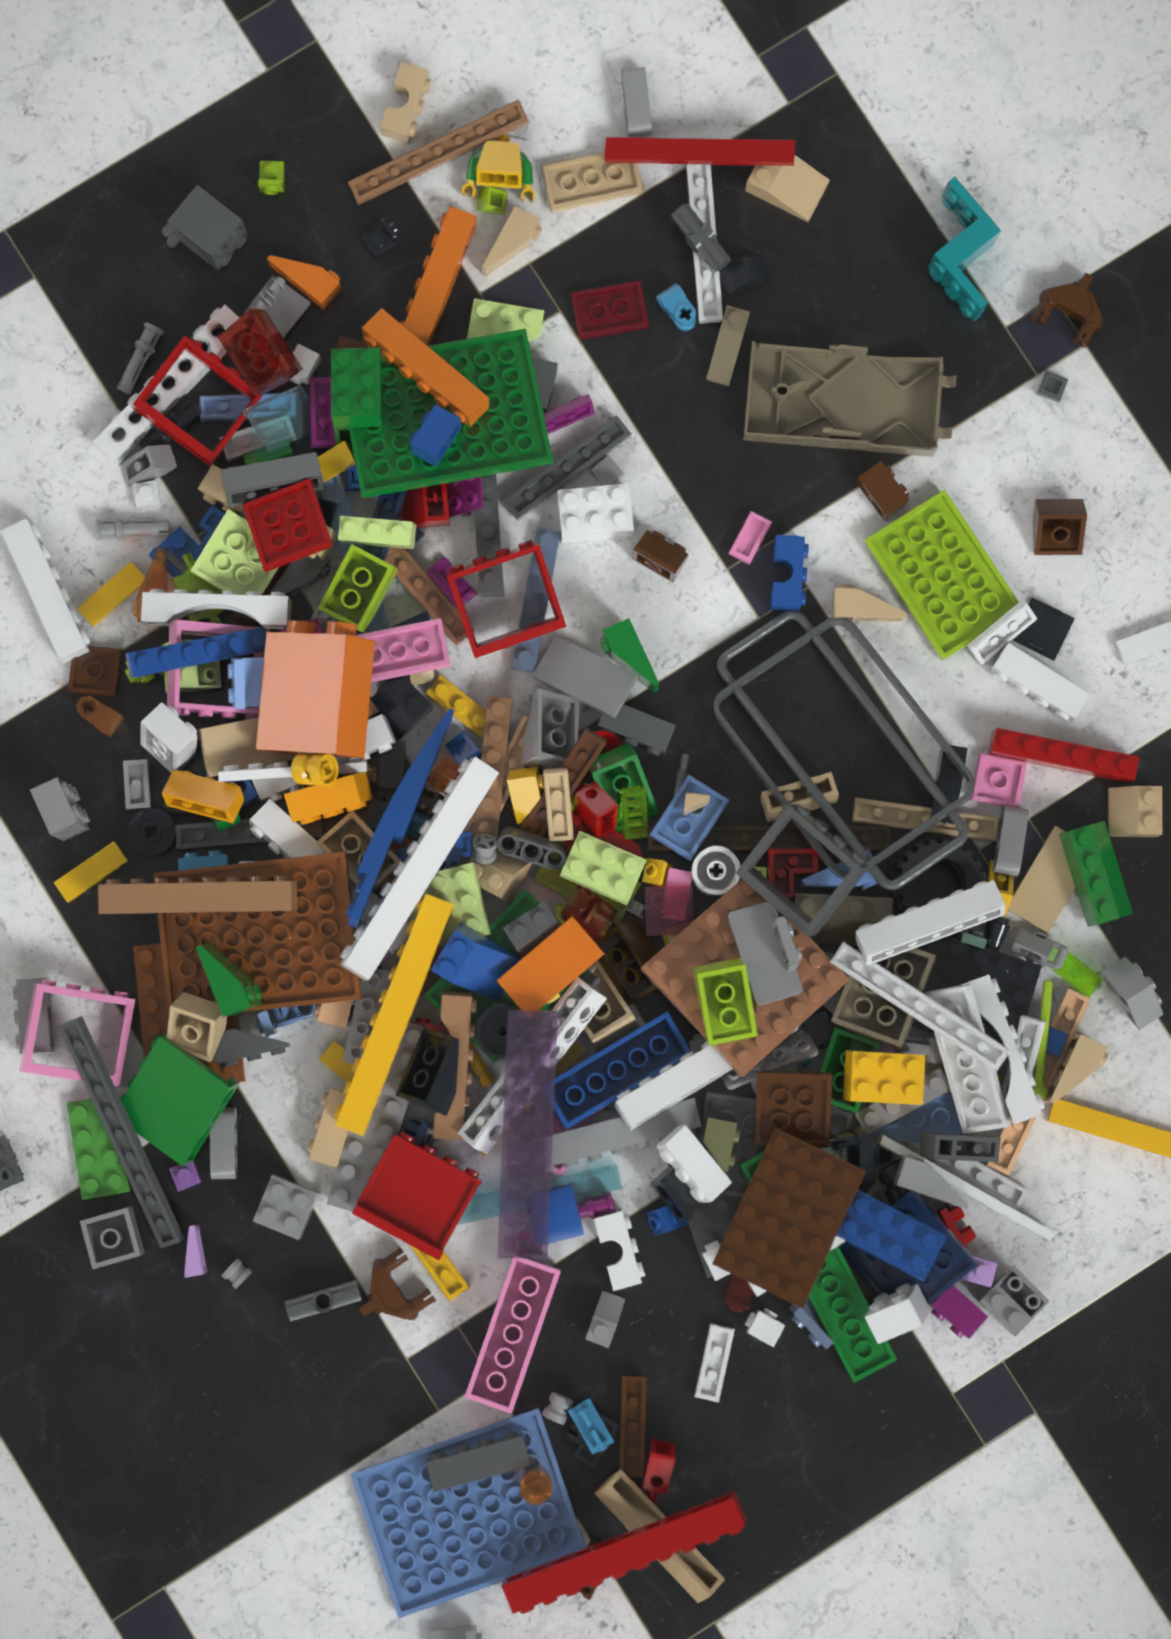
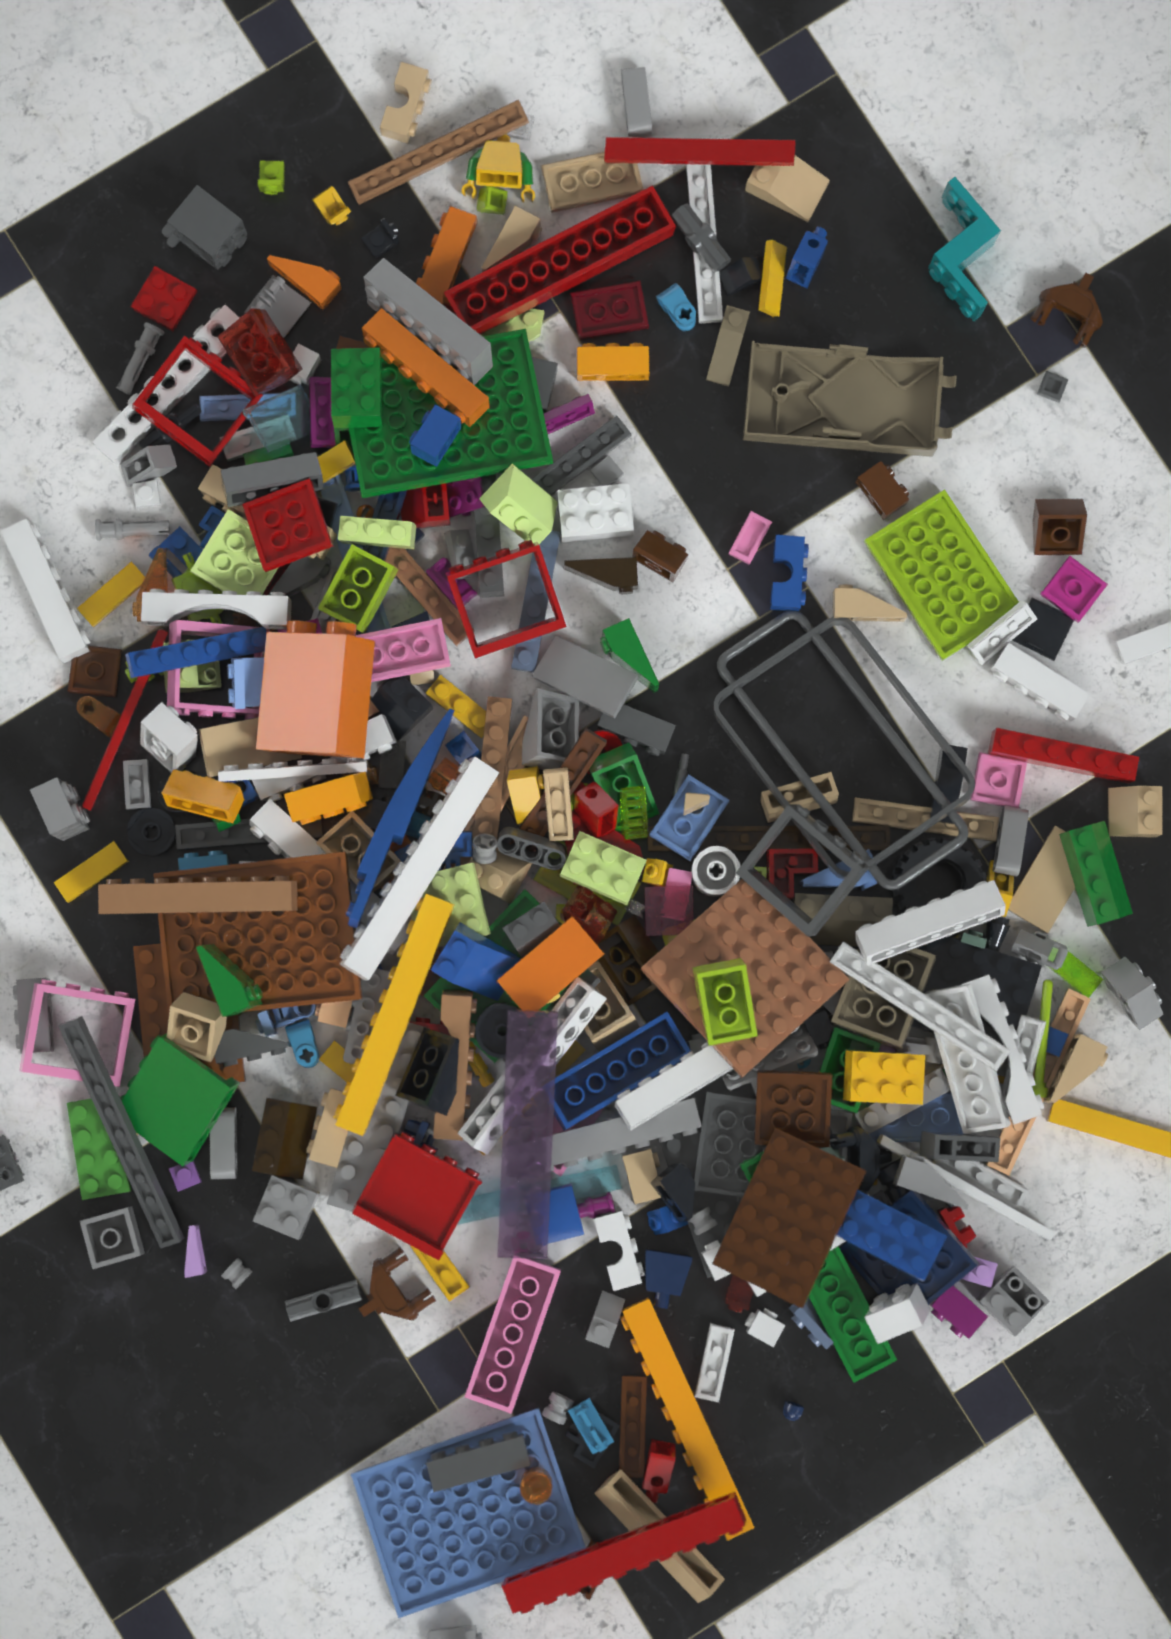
yellow wheel [291,753,339,786] -> none
white brick [656,1125,732,1203] -> none
olive slope [702,1117,741,1172] -> none
light grey bracket [727,902,803,1005] -> none
none -> red tile [82,628,169,811]
none -> red plate [131,266,197,332]
none -> dark brown slope [252,1098,317,1179]
none -> dark azure piece [285,1019,320,1068]
none -> yellow bracket [312,186,351,226]
none -> orange hinge [356,504,374,518]
none -> light grey brick [364,258,493,385]
none -> red brick [443,185,676,335]
none -> light grey plate [444,529,479,579]
none -> yellowish green slope [479,464,558,544]
none -> dark brown slope [564,557,638,594]
none -> light orange brick [577,343,649,381]
none -> light orange brick [620,1297,754,1541]
none -> tan brick [622,1149,661,1204]
none -> dark blue torso [645,1249,692,1309]
none -> light grey wheel [689,1206,718,1236]
none -> yellow tile [758,240,787,317]
none -> dark blue hinge [783,1401,804,1421]
none -> blue torso [786,227,828,288]
none -> dark pink plate [1040,556,1108,623]

